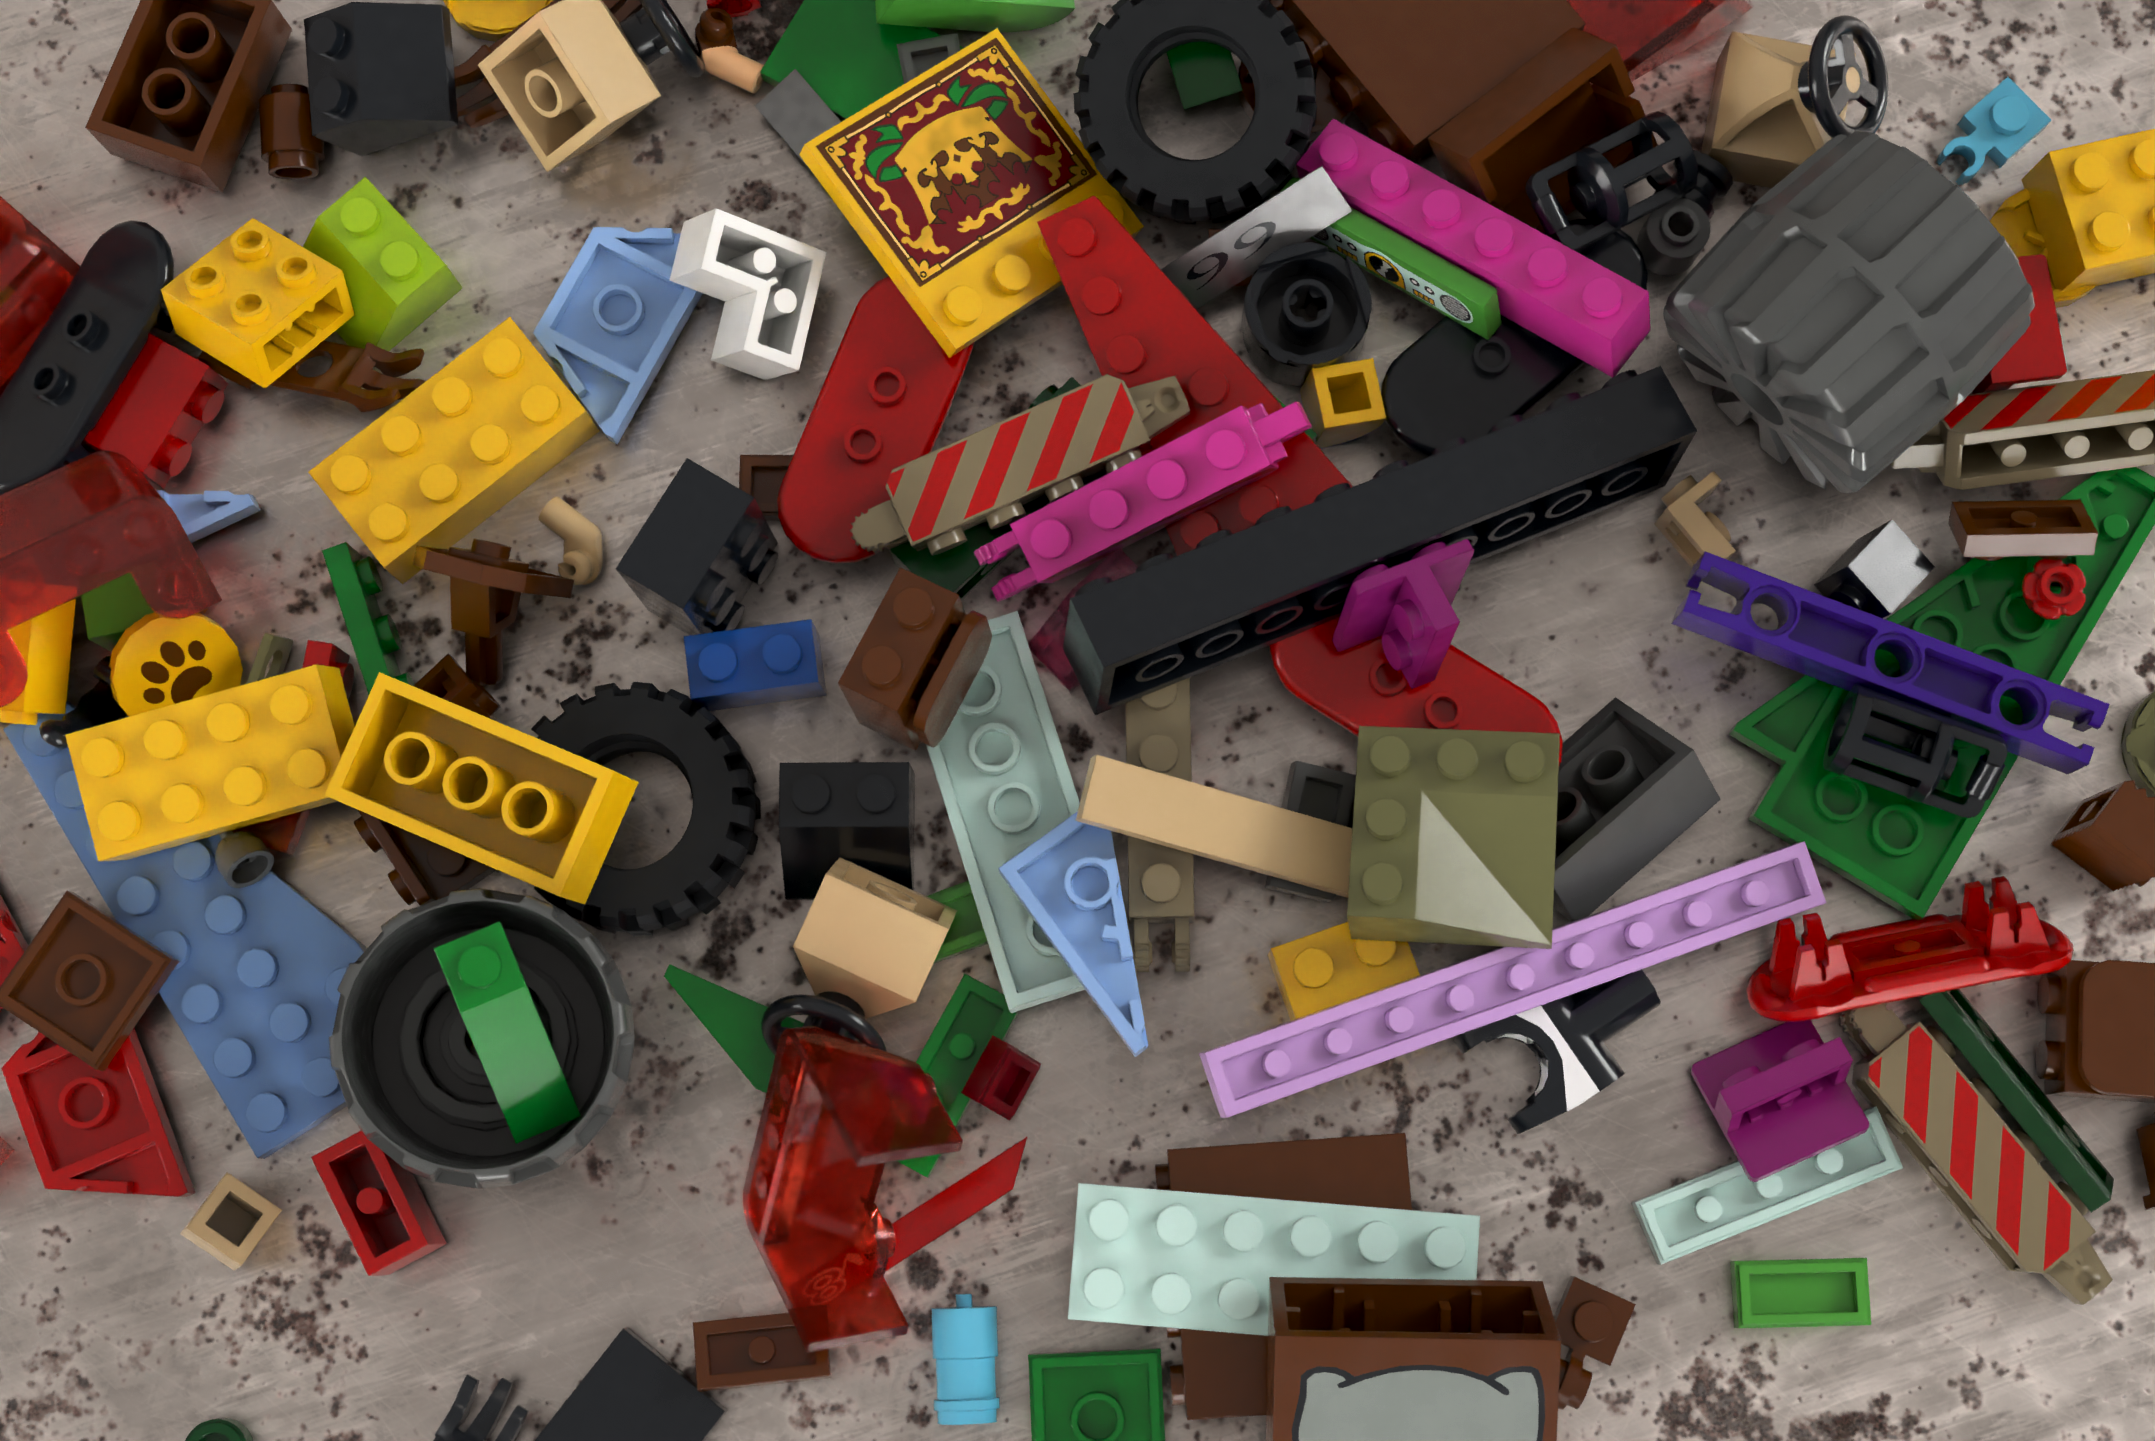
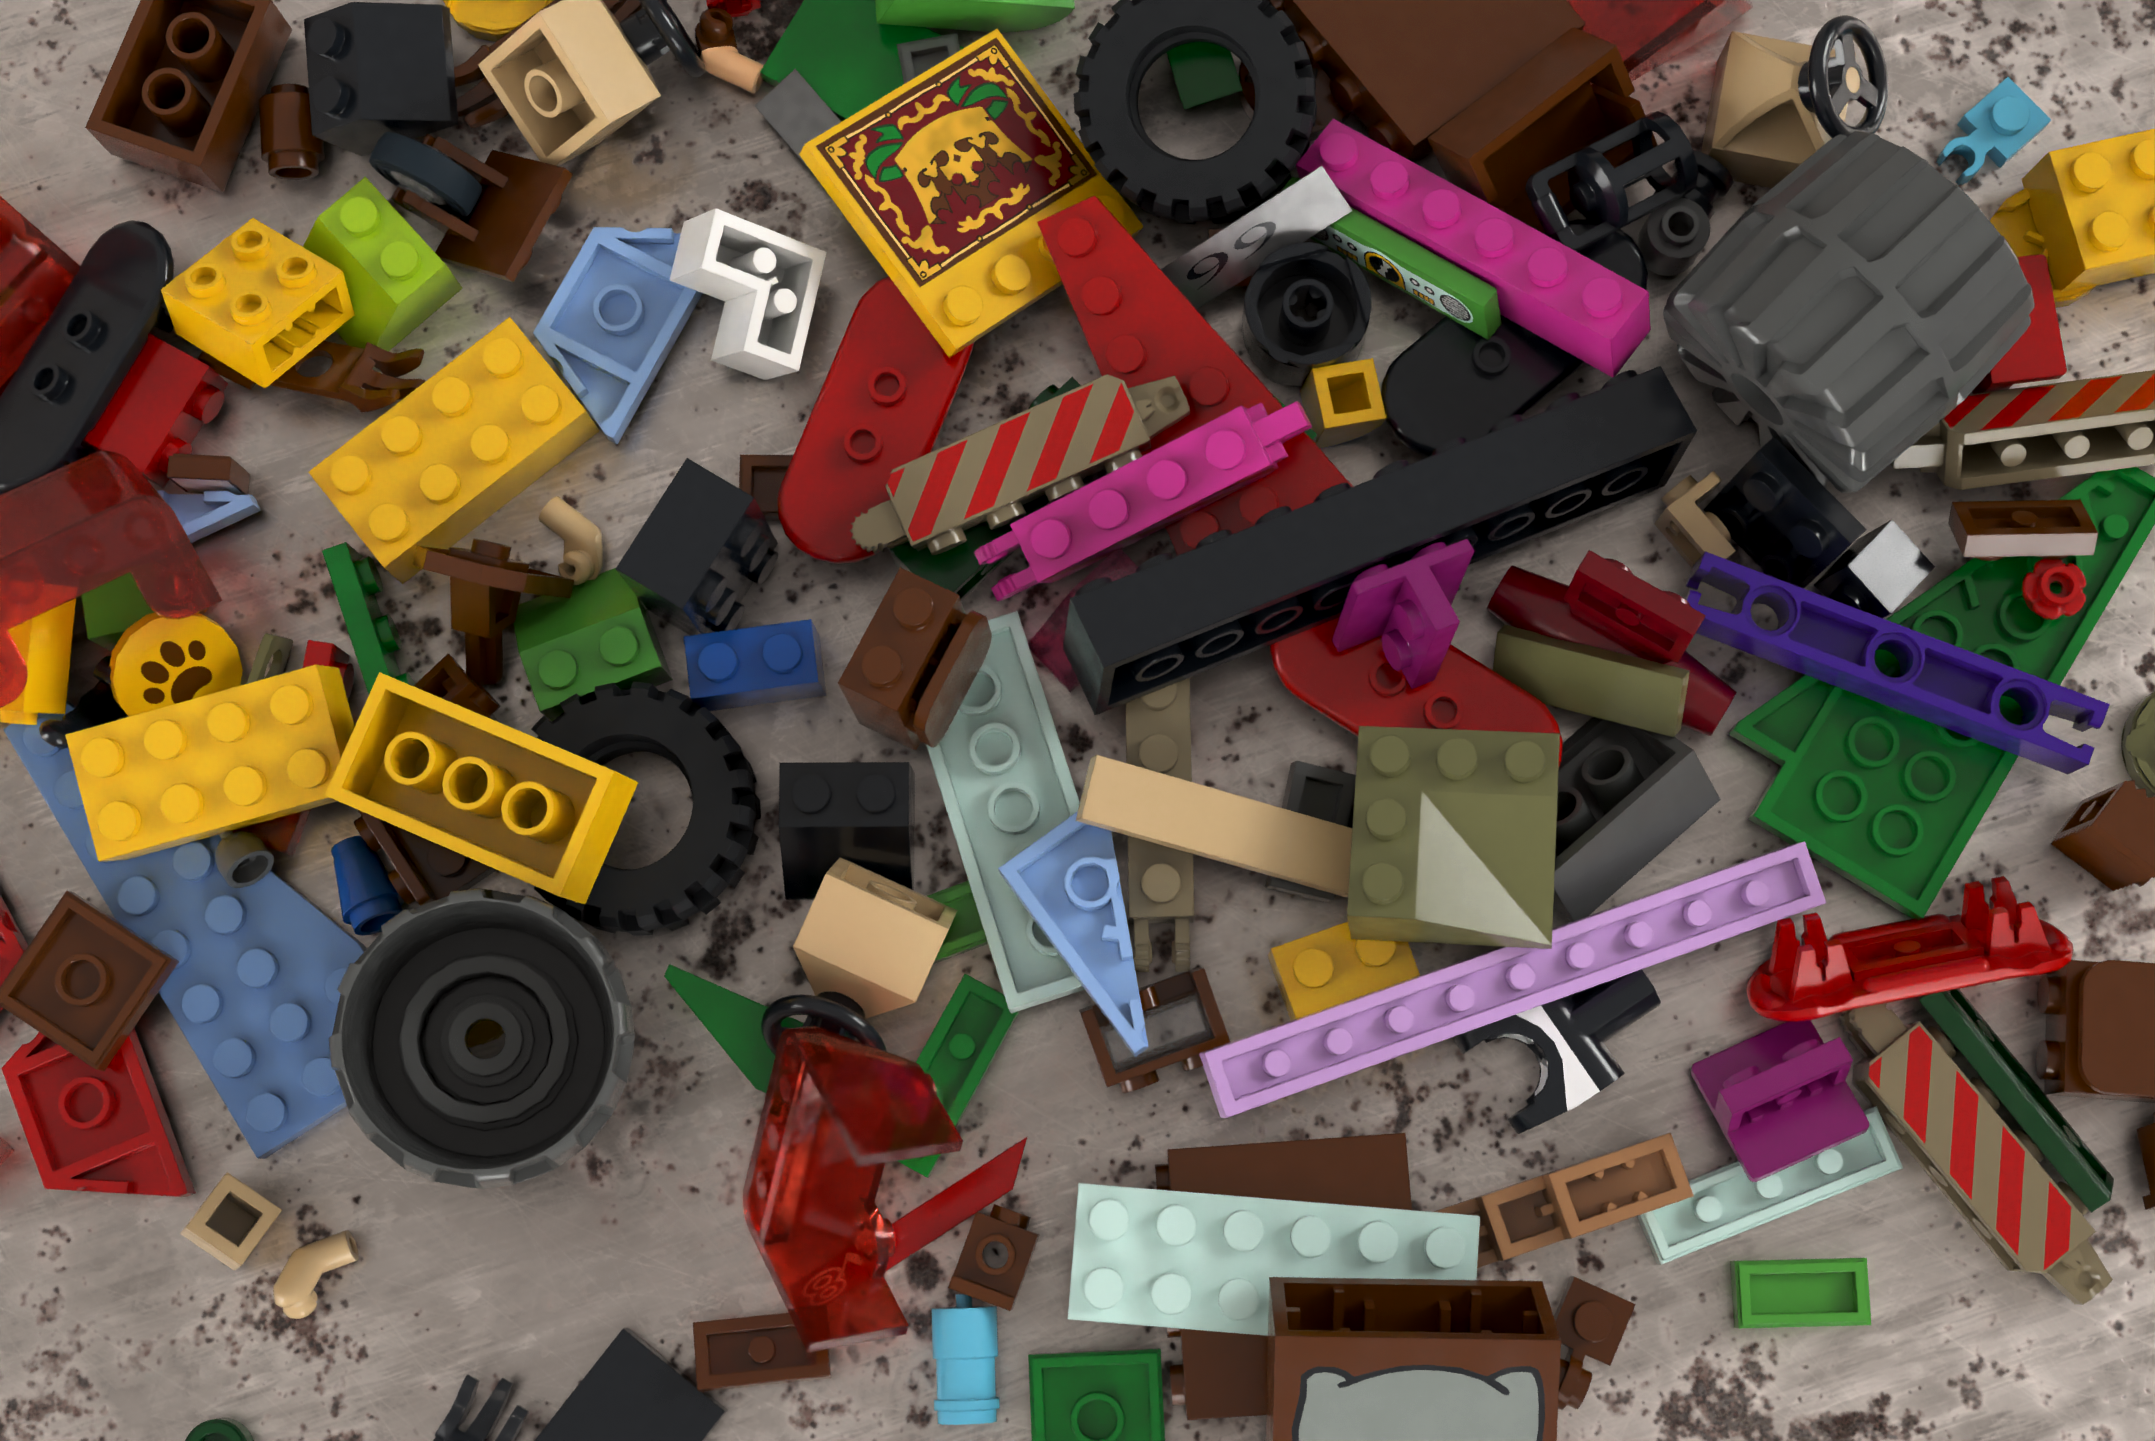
red brick [311,1131,447,1276] -> none
green slope [434,921,581,1144] -> none
dark red tile [961,1035,1041,1121] -> none
black piece [1823,683,2008,818] -> none
none -> reddish brown tile [167,454,250,495]
none -> tan arm [273,1230,359,1319]
none -> blue cone [331,836,404,936]
none -> reddish brown plate [369,132,573,282]
none -> bright green slope [514,568,673,721]
none -> reddish brown brick [948,1204,1040,1311]
none -> reddish brown window [1079,966,1230,1093]
none -> medium nougat slope [1434,1133,1694,1268]
none -> dark red plate [1487,550,1737,736]
none -> olive tile [1493,625,1690,737]
none -> black plate [1703,437,1867,588]

